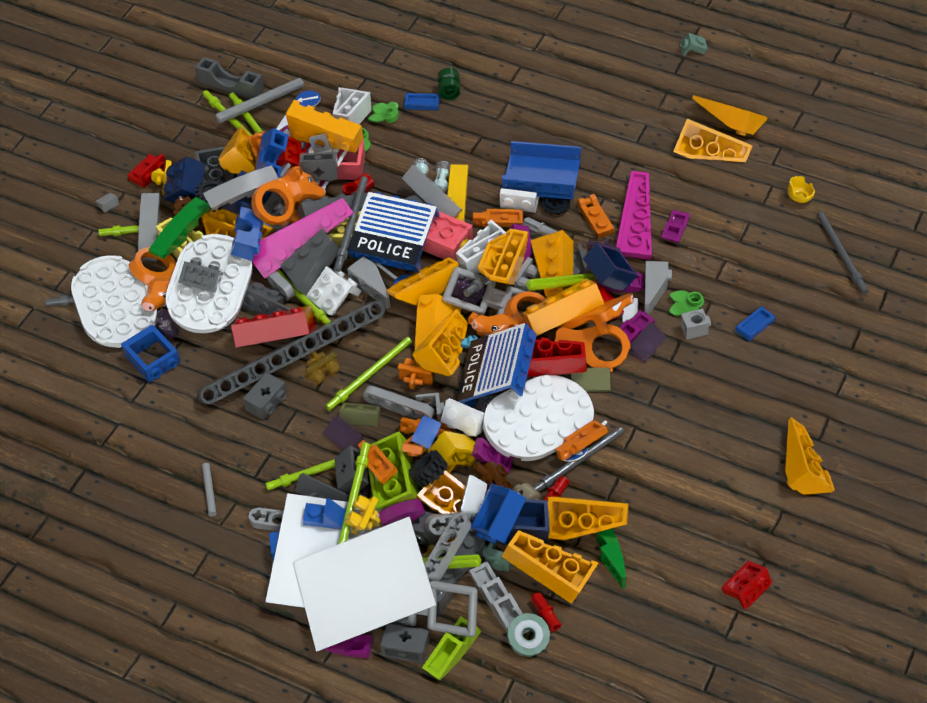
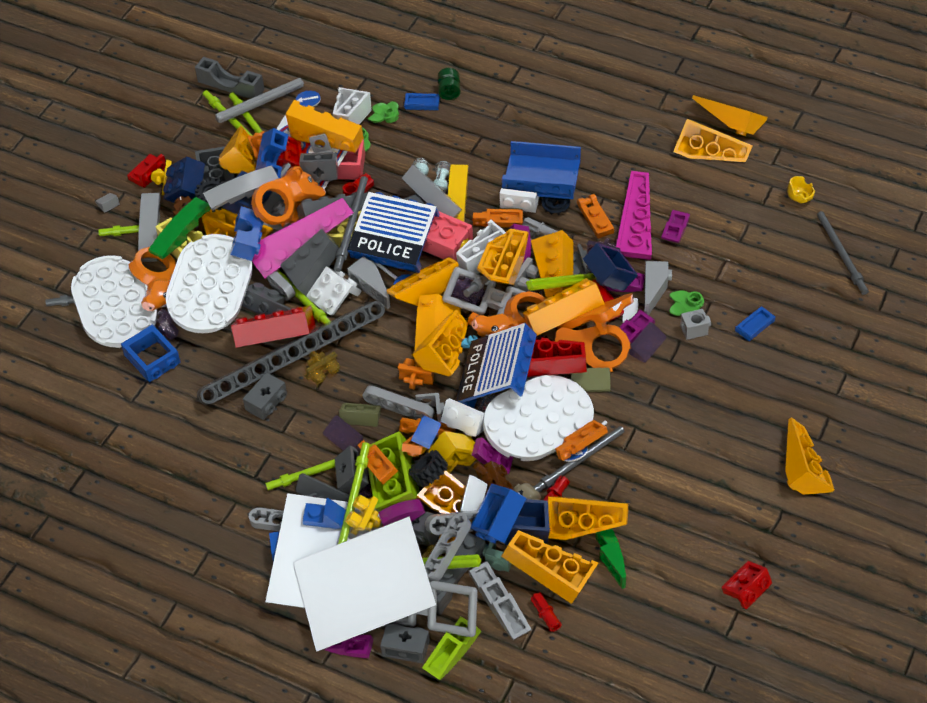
dark grey bracket [178,259,223,293] -> none
light grey bar [202,463,217,517] -> none
lime bar [325,337,412,411] -> none
sand green tile [507,613,550,657] -> none
sand green bracket [679,33,708,56] -> none

